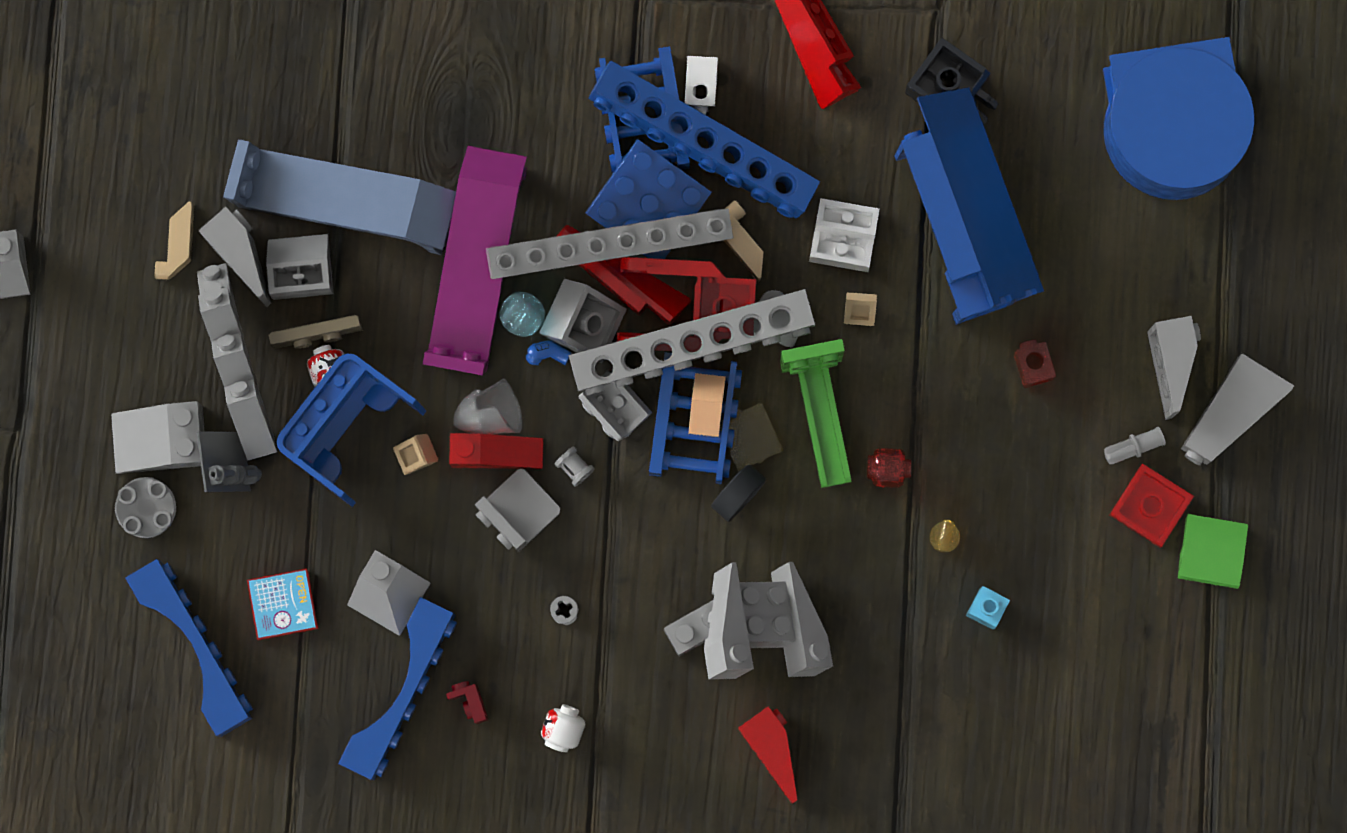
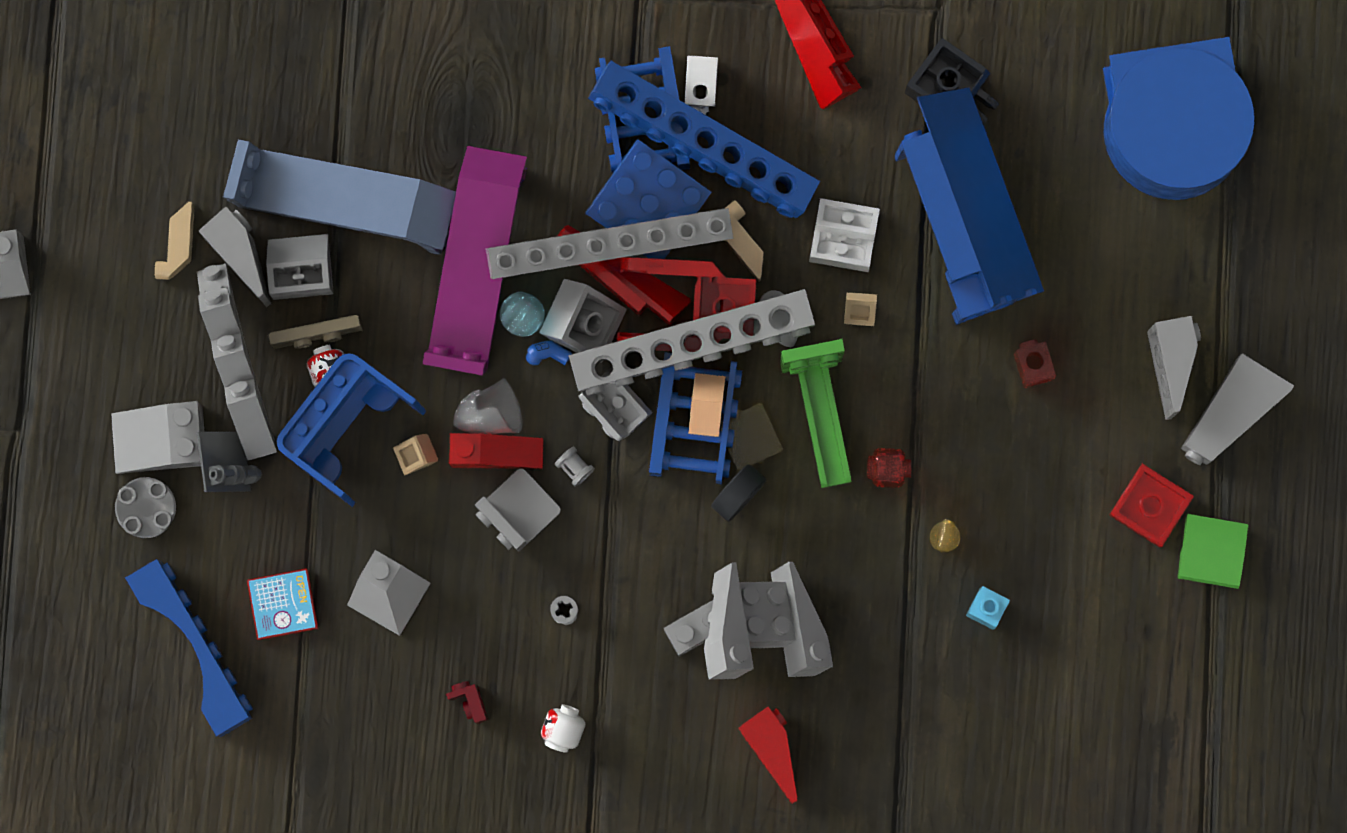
blue arch [338,597,457,780] -> none
light grey axle [1104,427,1166,464] -> none

